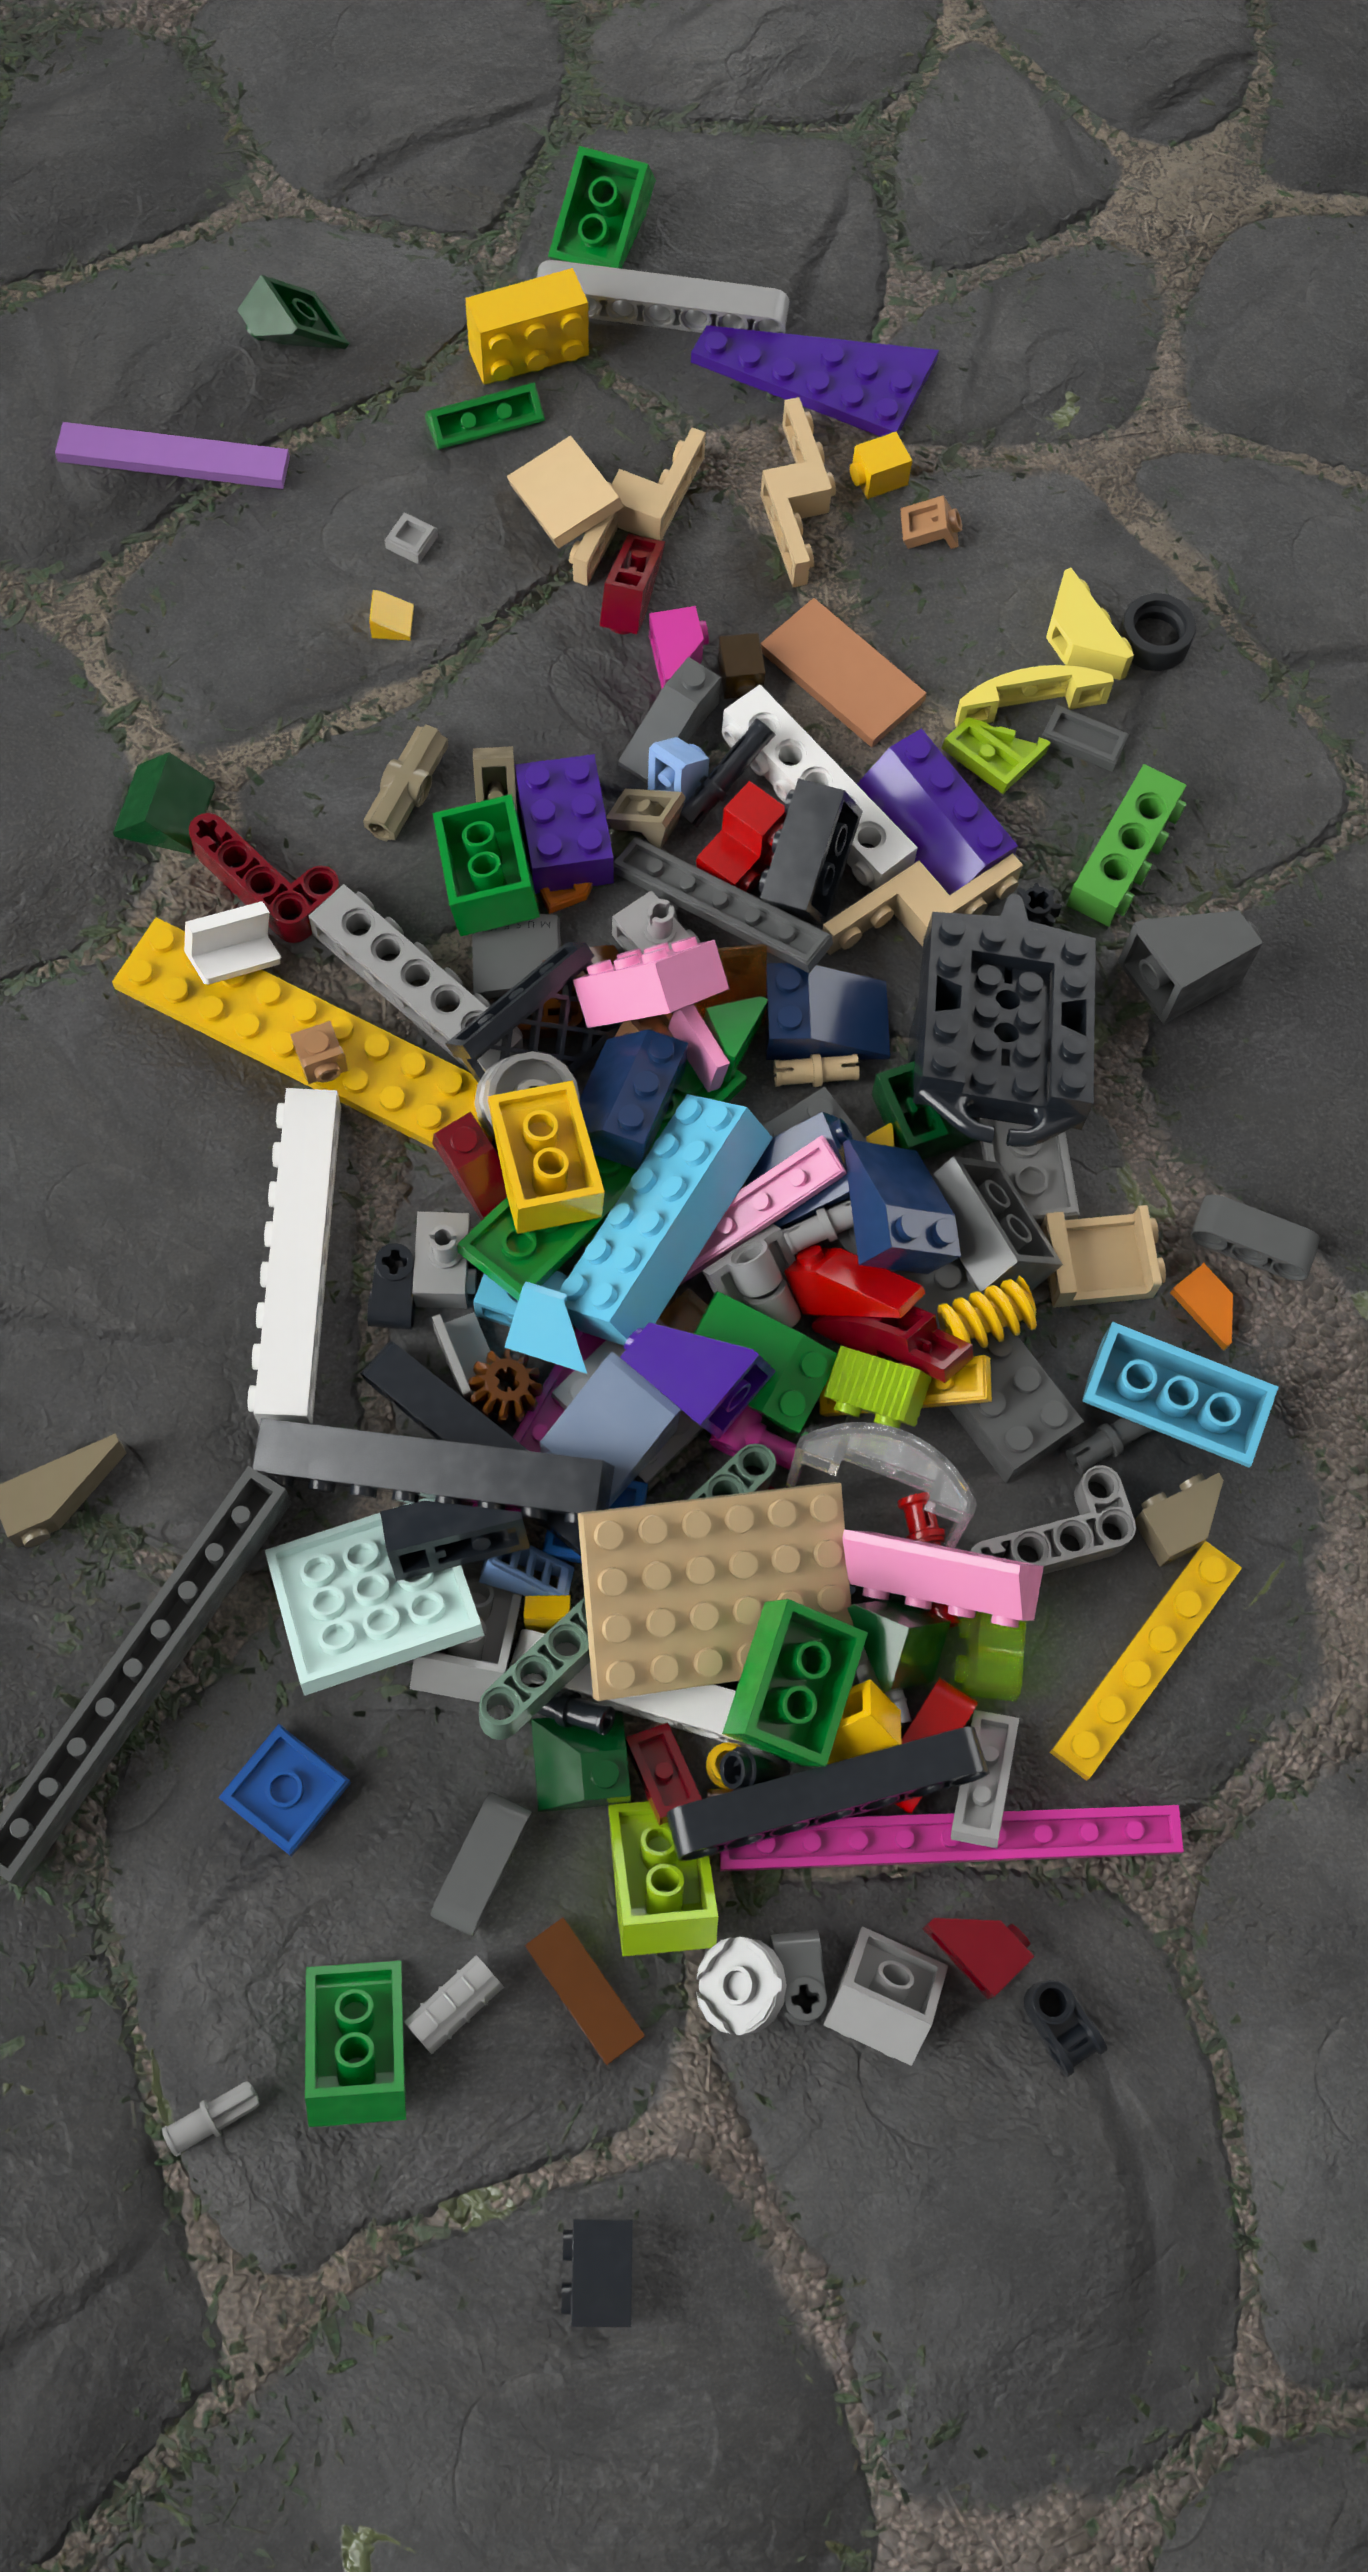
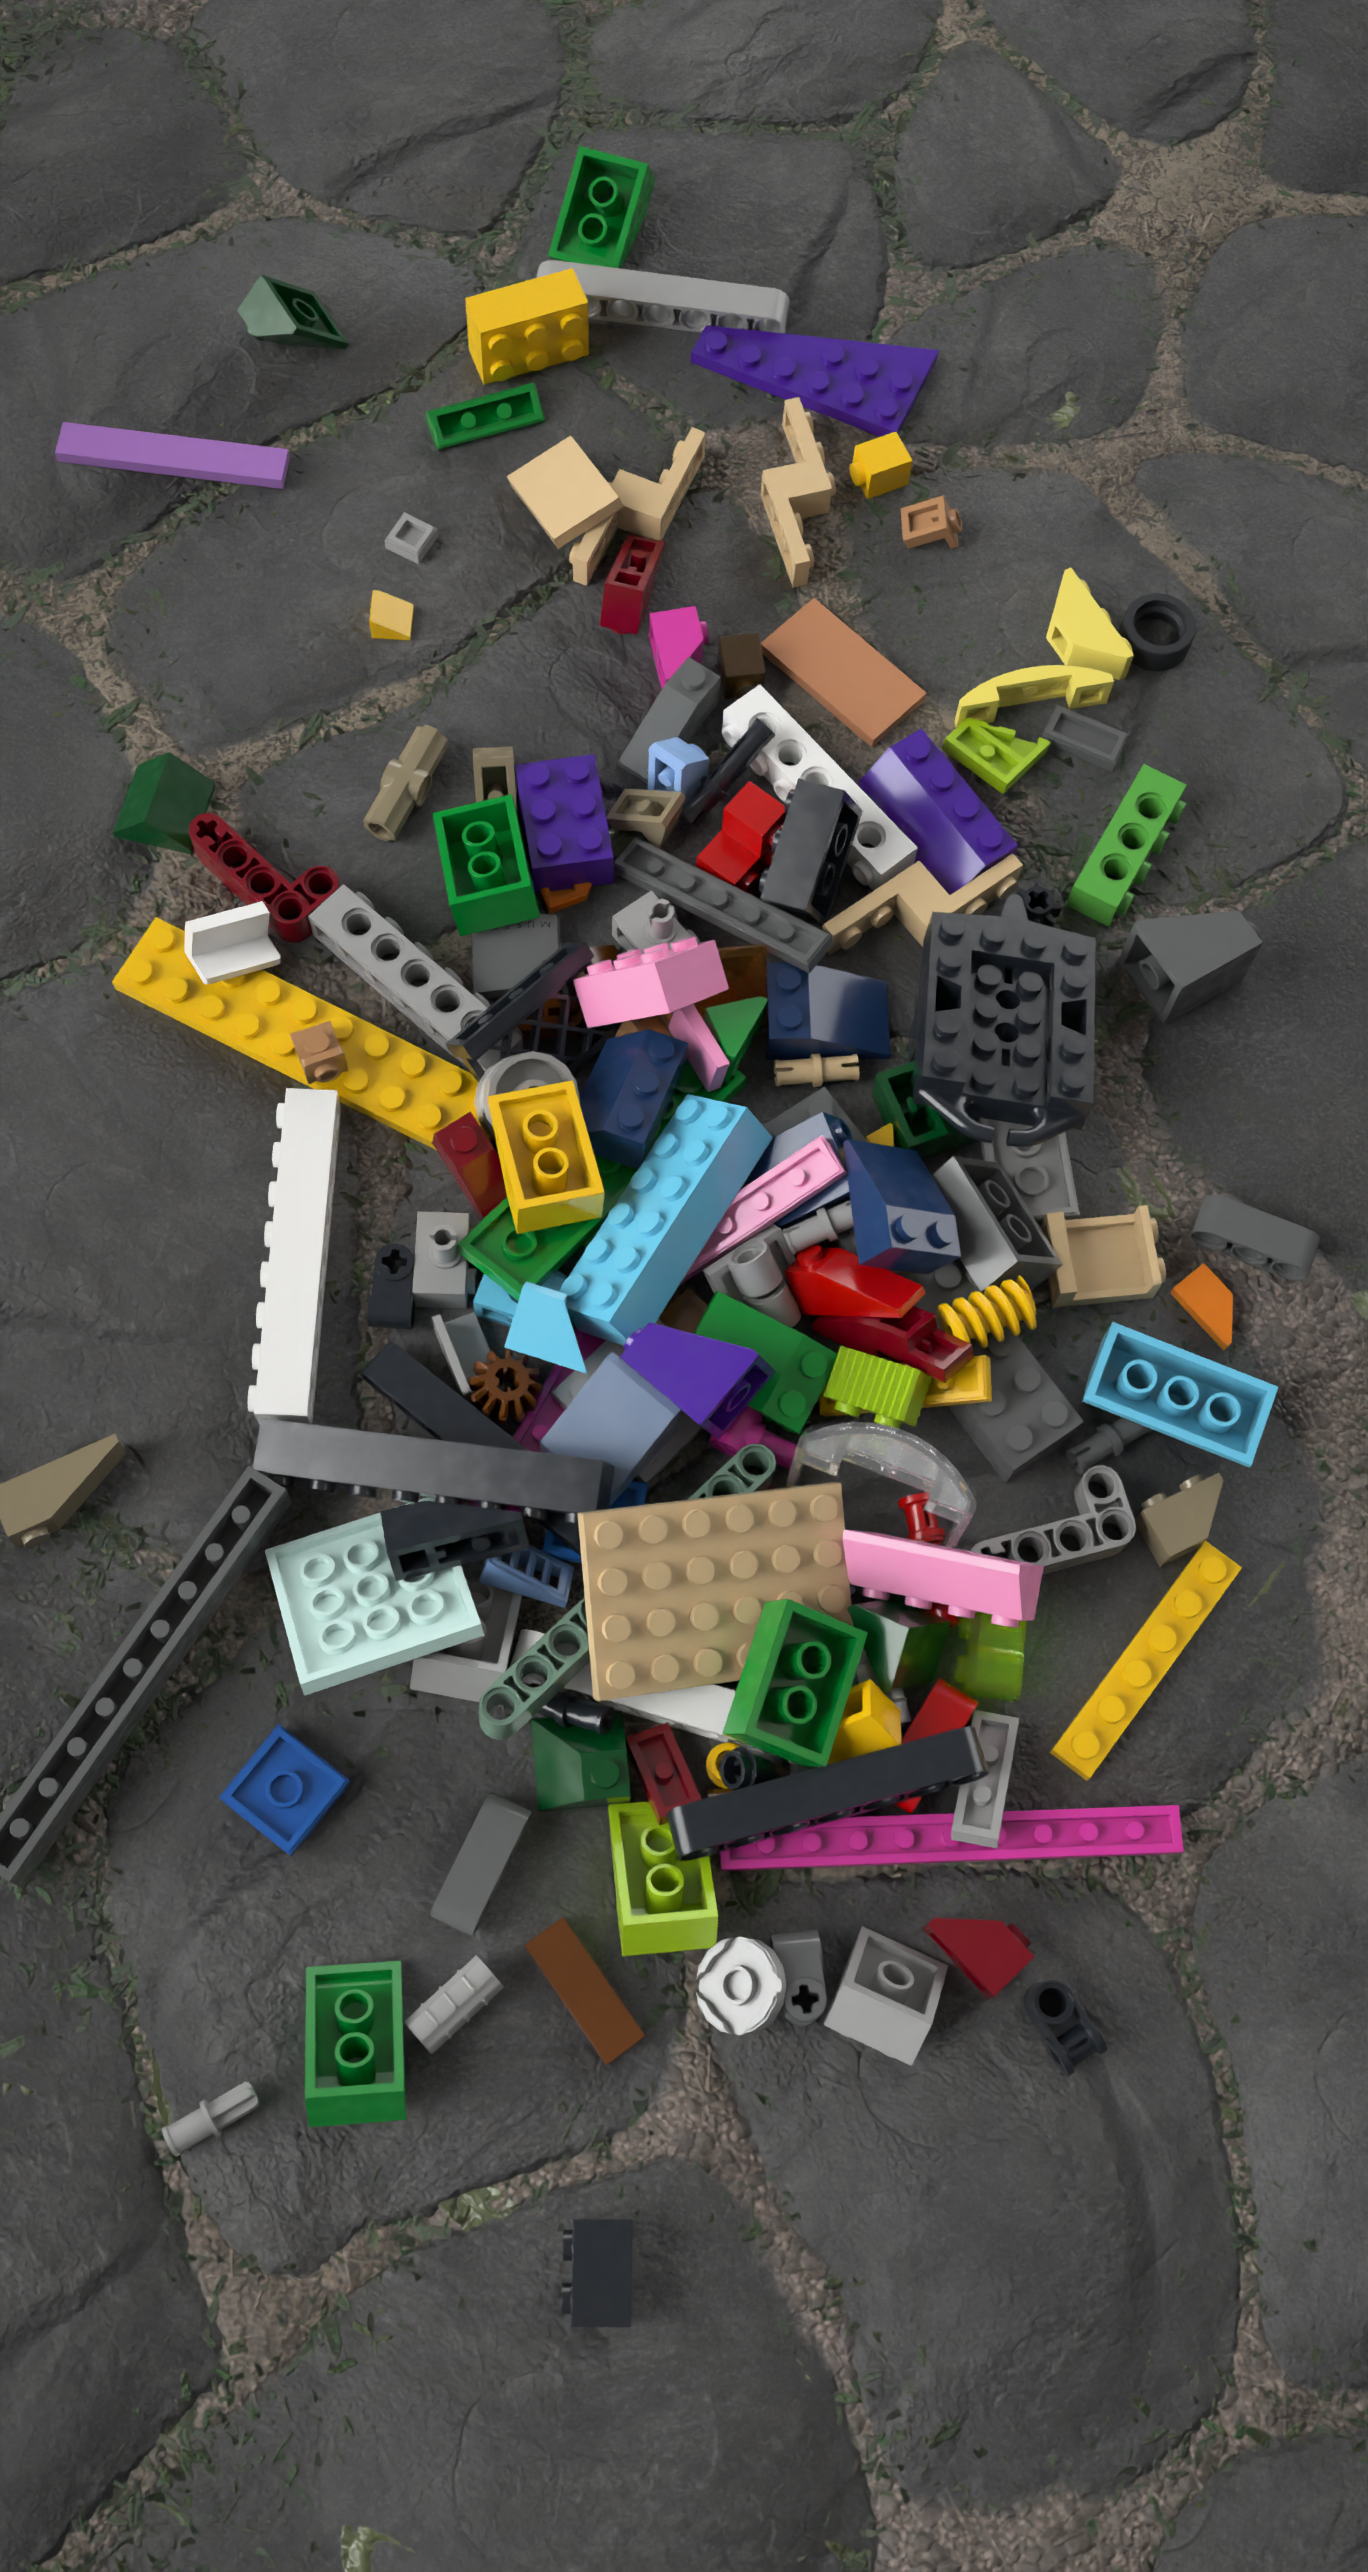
yellow slope [523,1595,571,1634] -> none

